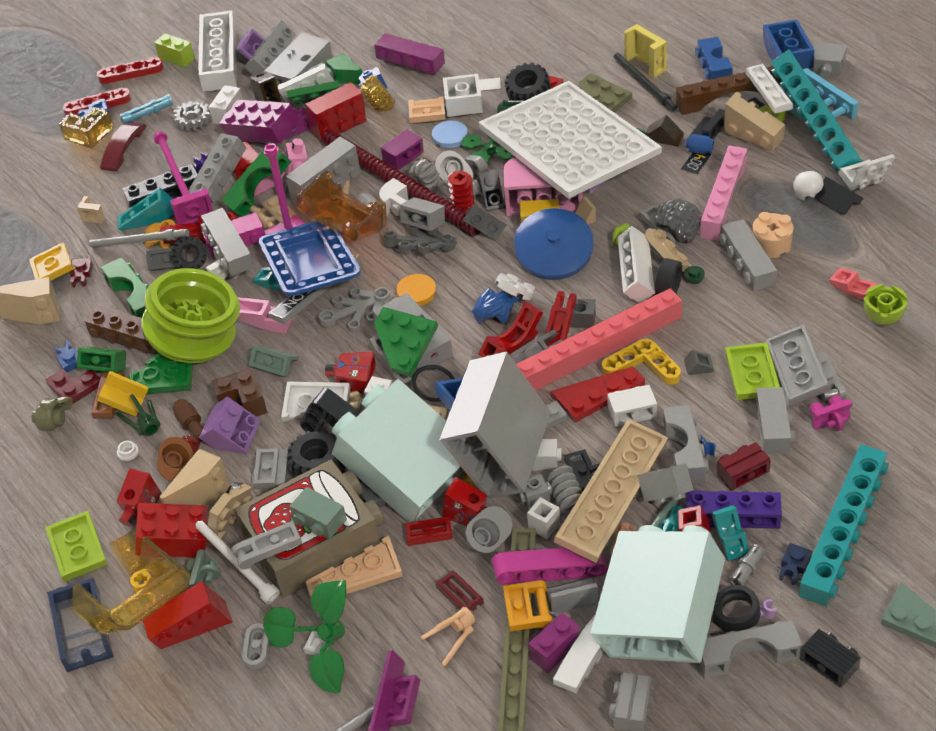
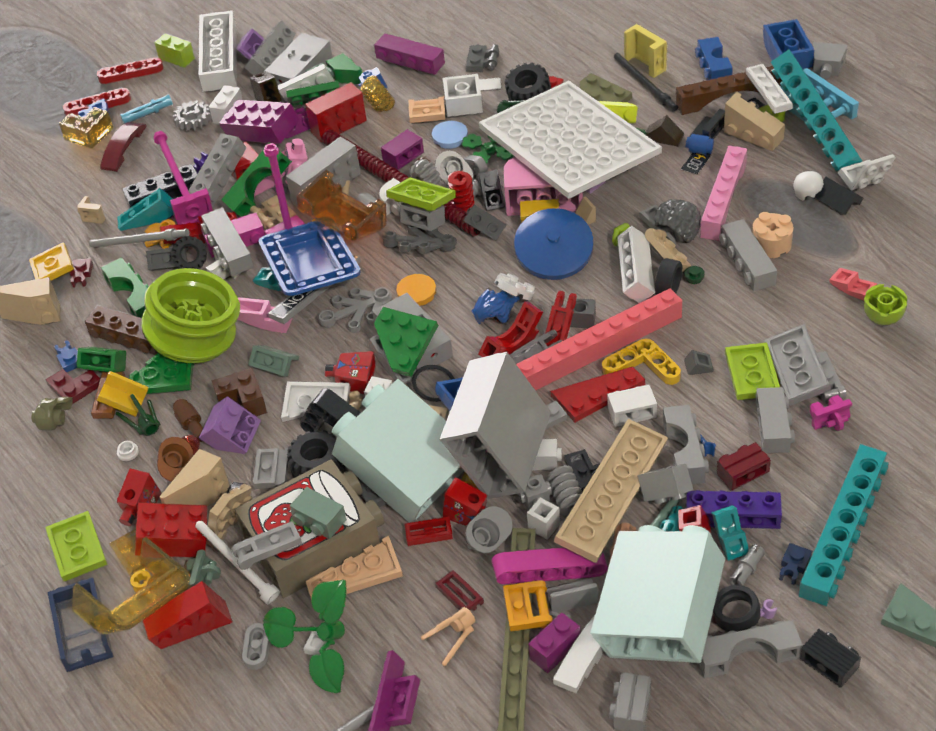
none -> lime plate [386,178,456,211]
none -> dark grey plate [465,44,500,72]
none -> neon yellow brick [598,101,638,123]

